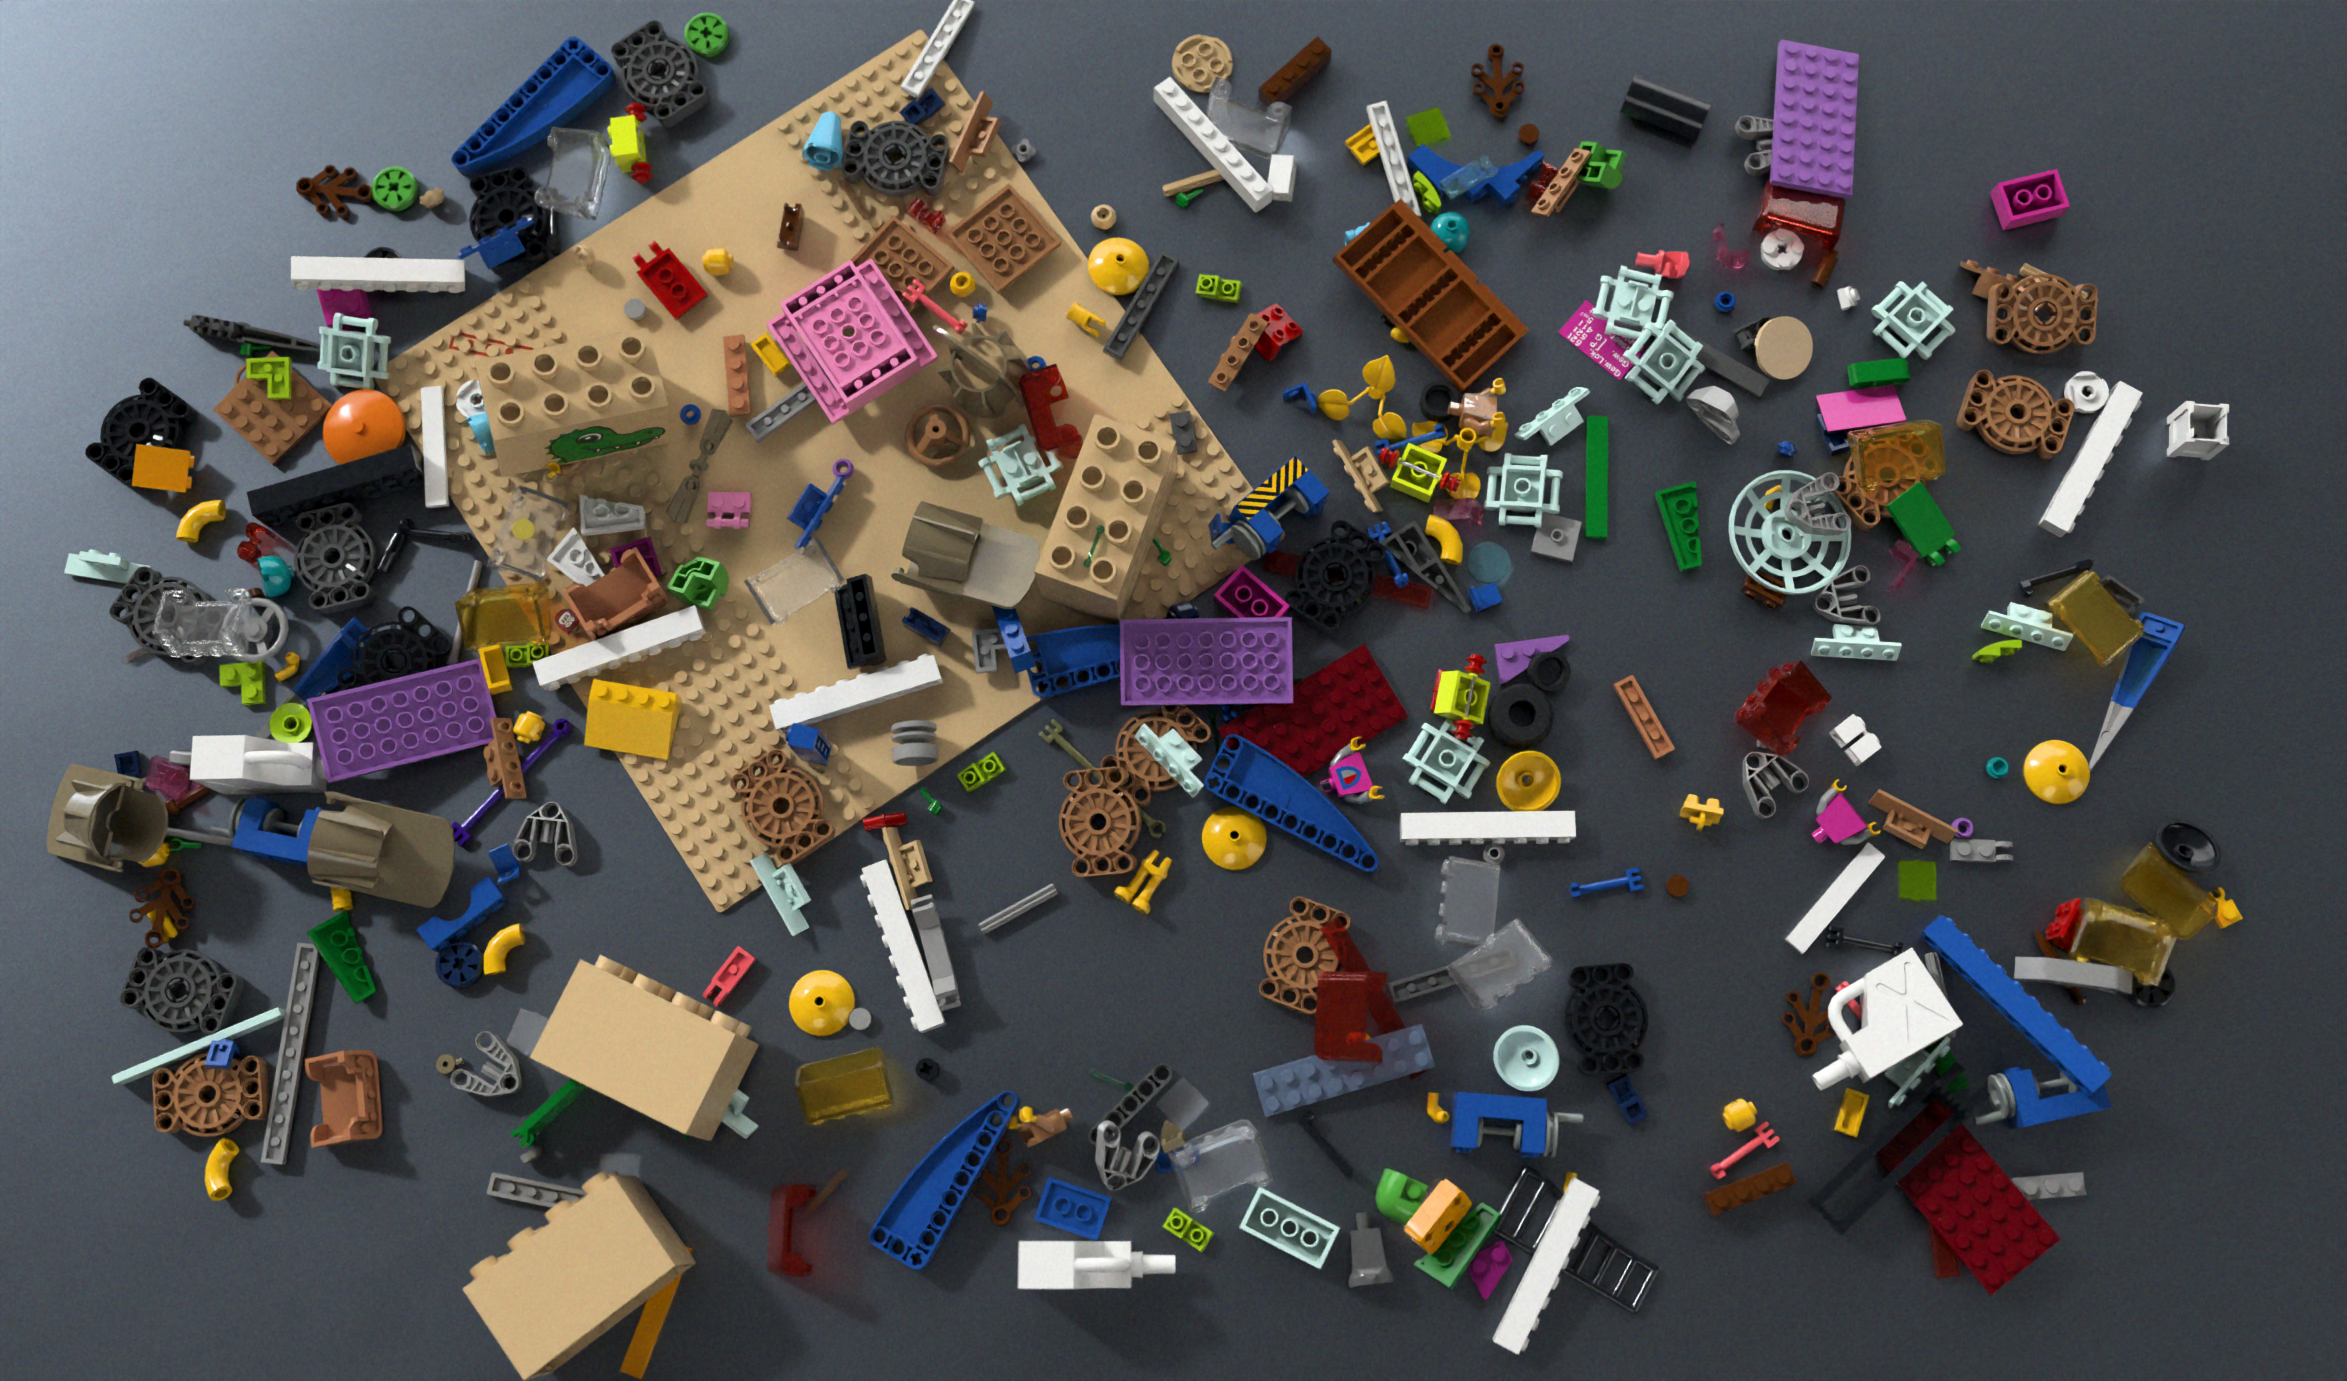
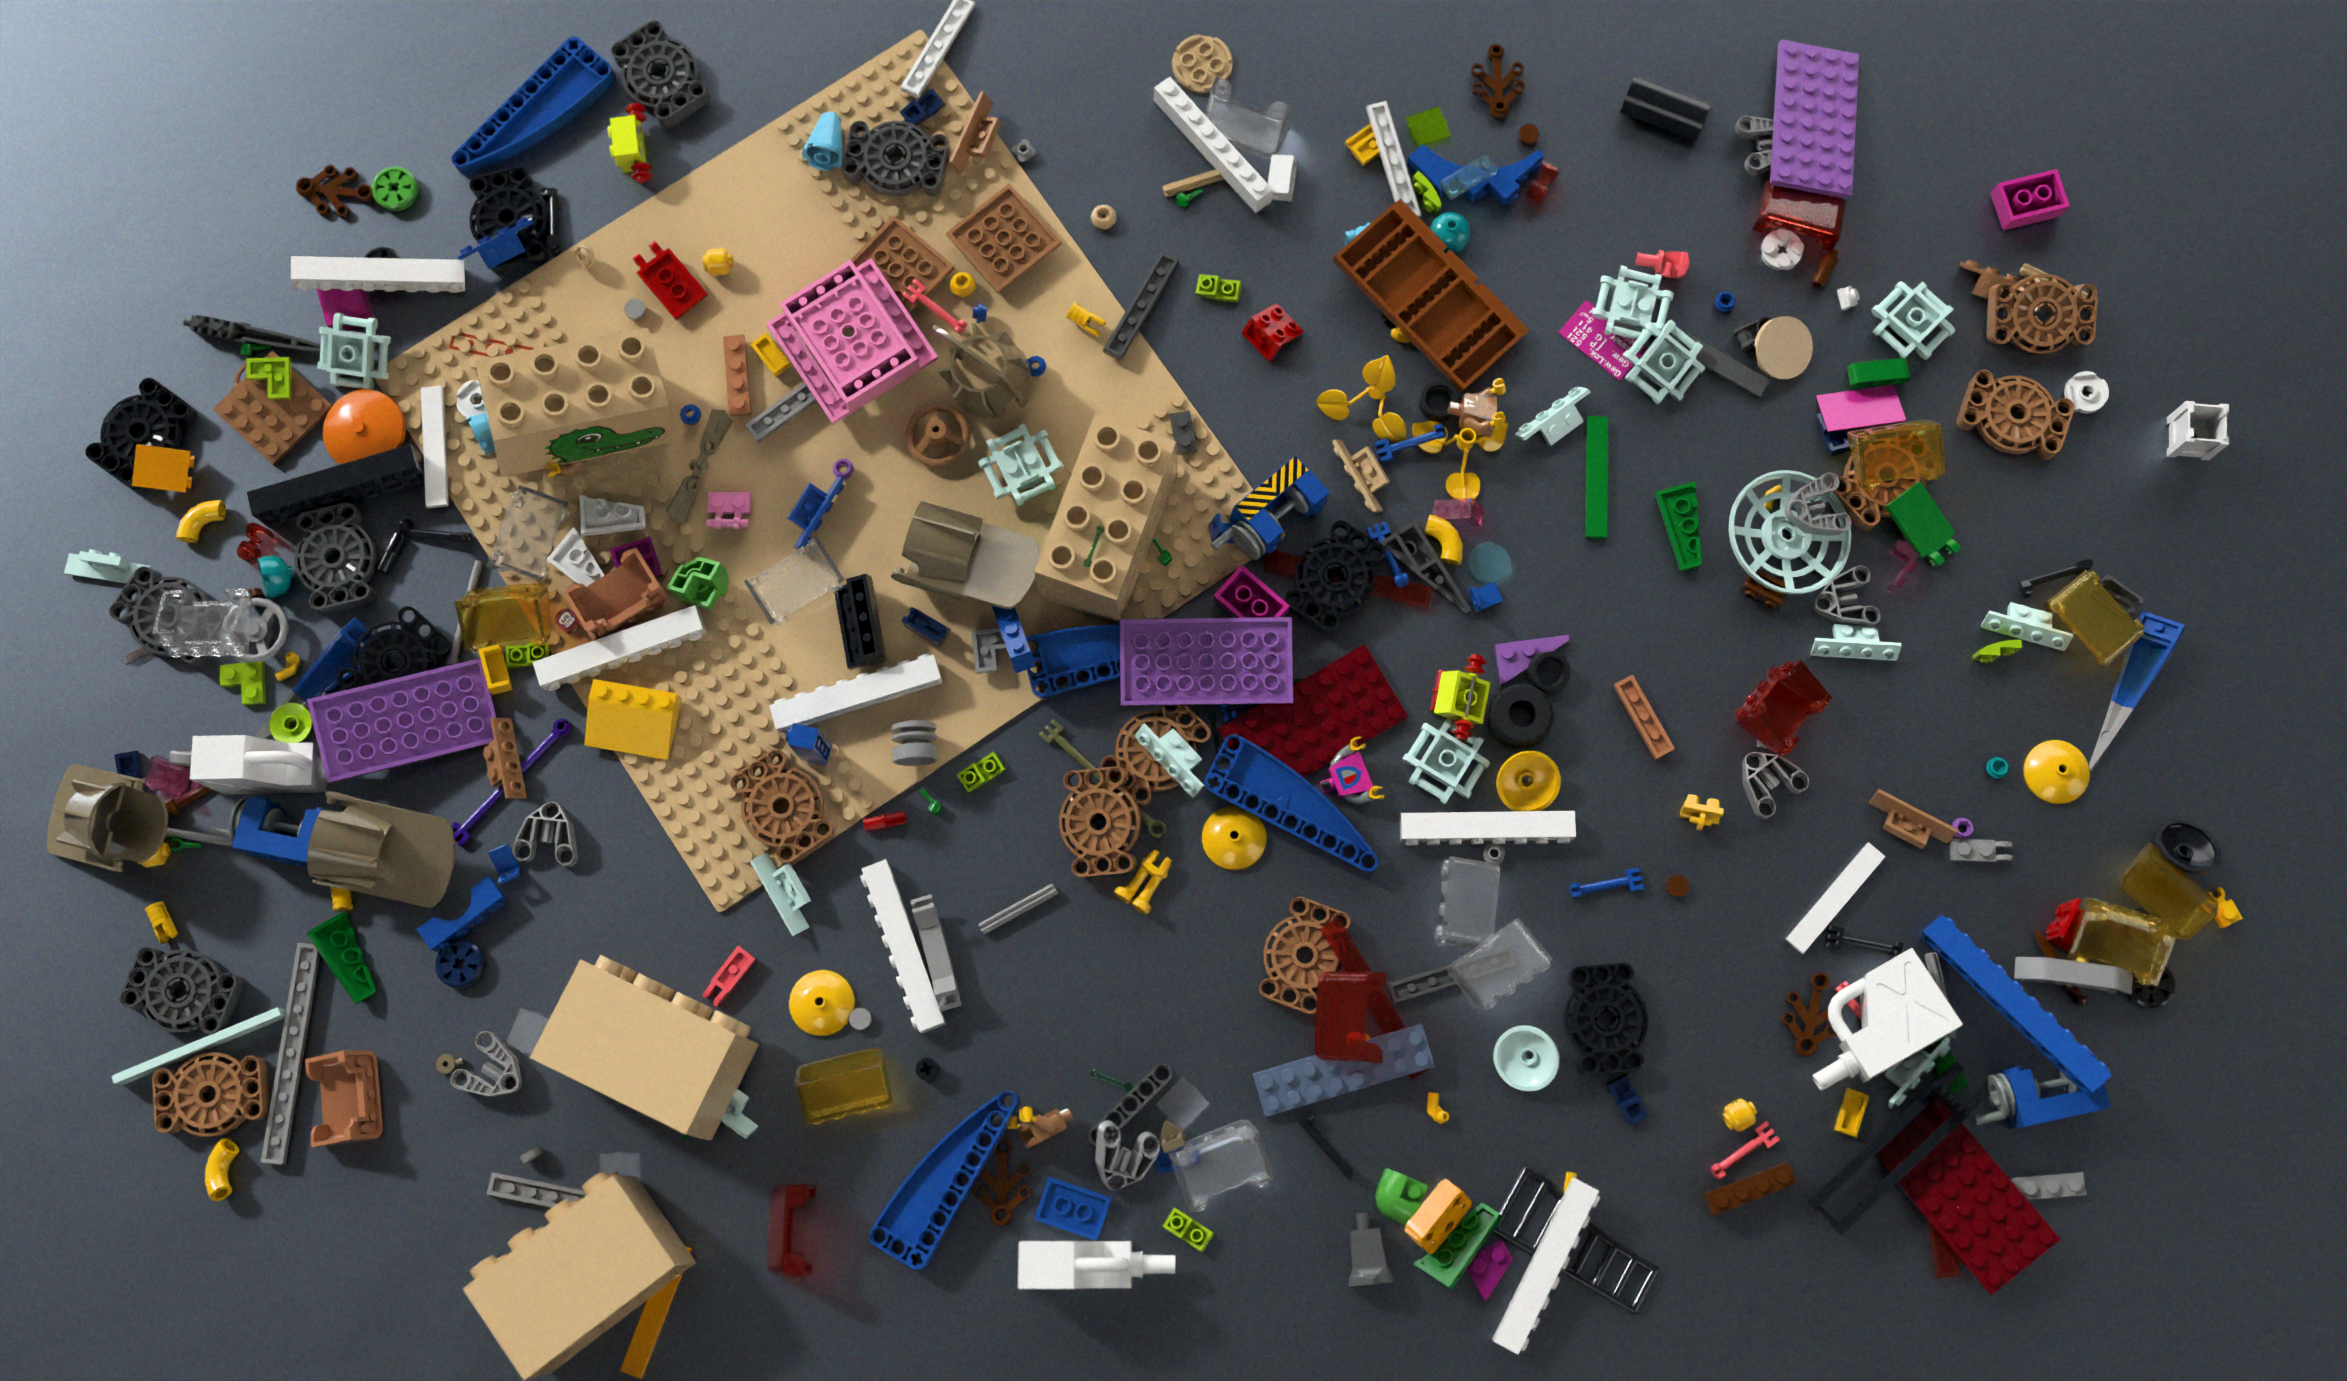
reddish brown plant [129,868,194,949] -> none
blue bracket [205,1039,240,1069] -> none
tan plate [420,187,444,208] -> none
yellow cylinder [483,923,525,976] -> none
green tile [510,1078,588,1148] -> none
light yellow tile [512,518,535,540] -> none
yellow head [513,711,545,744] -> none
clear windscreen [535,127,611,220] -> none
bright green wheel [684,13,730,57] -> none
reddish brown hinge [777,203,805,251] -> none
medium nougat piece [803,1167,850,1216] -> none
medium nougat piece [838,175,872,224] -> none
tan bracket [882,827,932,911] -> none
clear red leg [906,198,946,235] -> none
clear red windscreen [1019,364,1083,459] -> none
yellow dish [1088,238,1149,295] -> none
dark blue head [1166,601,1199,619] -> none
medium nougat bracket [1208,313,1268,392] -> none
light aqua brick [1239,1187,1340,1269] -> none
reddish brown brick [1258,36,1331,112] -> none
blue bracket [1282,382,1317,415] -> none
neon yellow brick [1378,443,1461,503] -> none
blue piece [1450,1092,1583,1159] -> none
light aqua brick [1484,453,1563,528] -> none
light grey plate [1530,512,1582,563] -> none
medium nougat bracket [1531,148,1592,217] -> none
bright green brick [1577,141,1627,189] -> none
light grey connector [1686,386,1740,445] -> none
clear pink bracket [1713,222,1750,268] -> none
blue plate [1777,440,1798,458] -> none
dark pink torso [1811,779,1881,845] -> none
white piece [1829,714,1881,767] -> none
clear neon green piece [1898,859,1936,901] -> none
white brick [2038,381,2142,538] -> none

